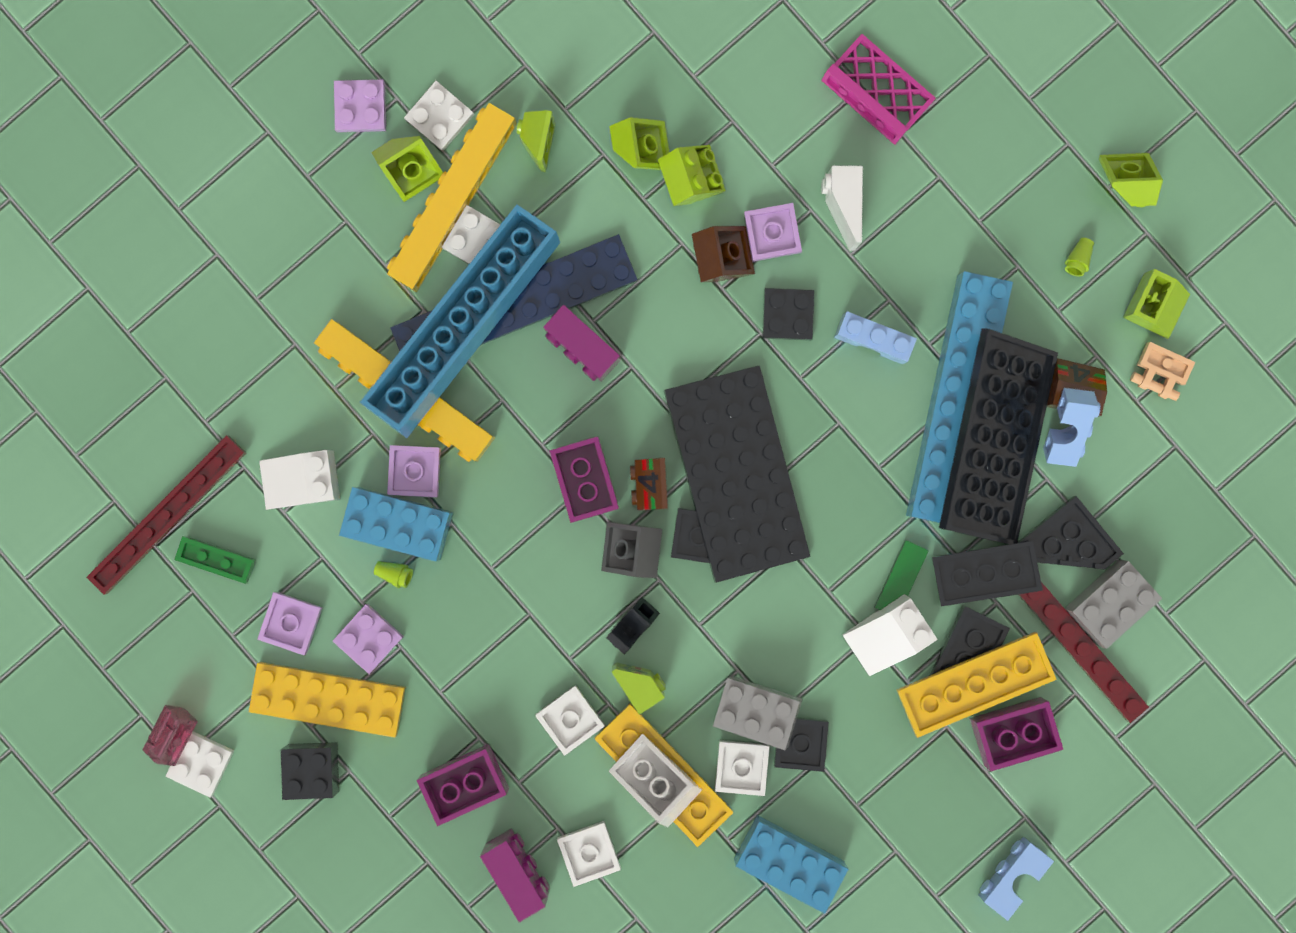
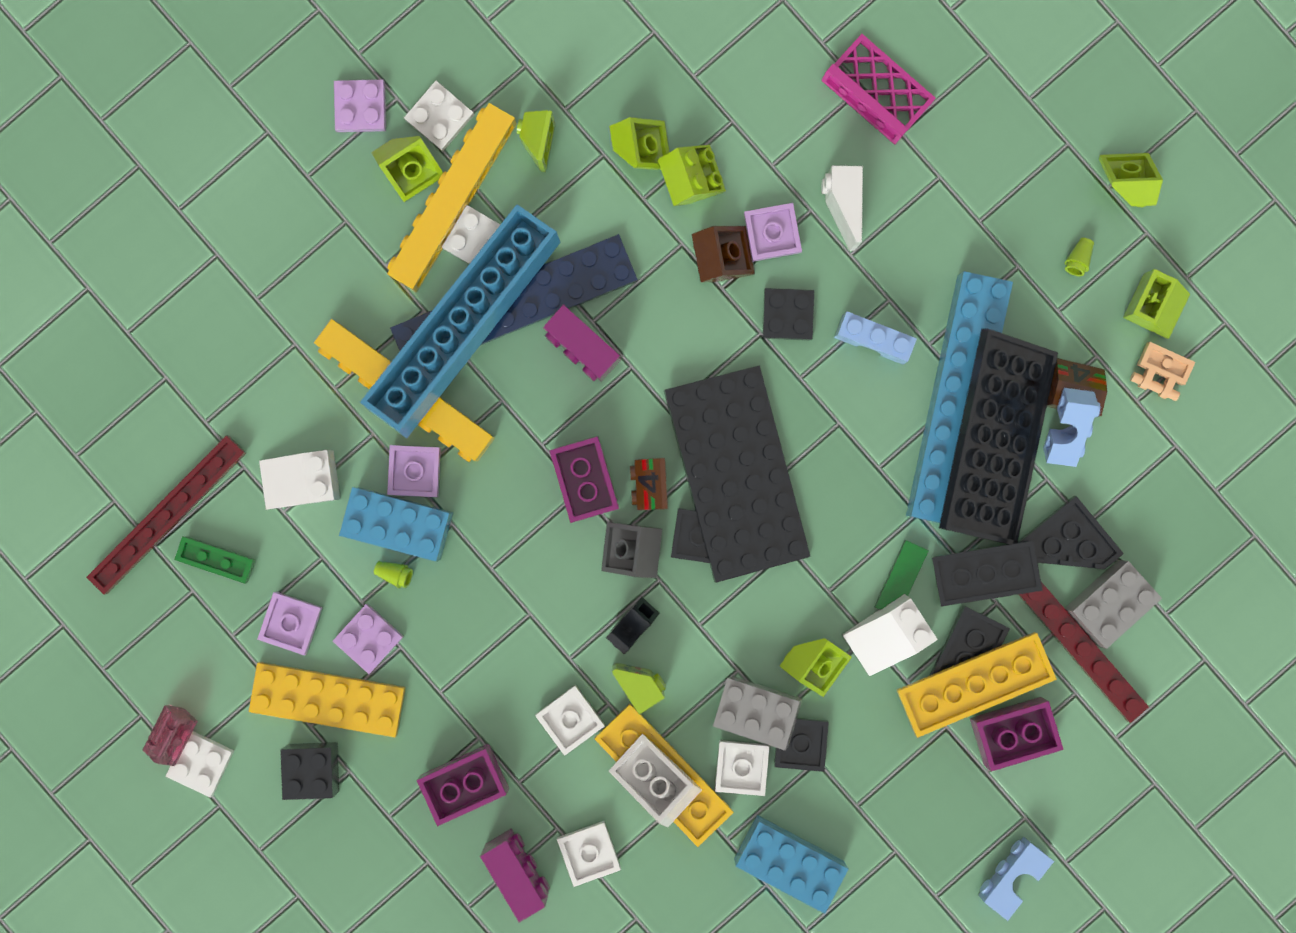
none -> lime slope [779,638,852,697]

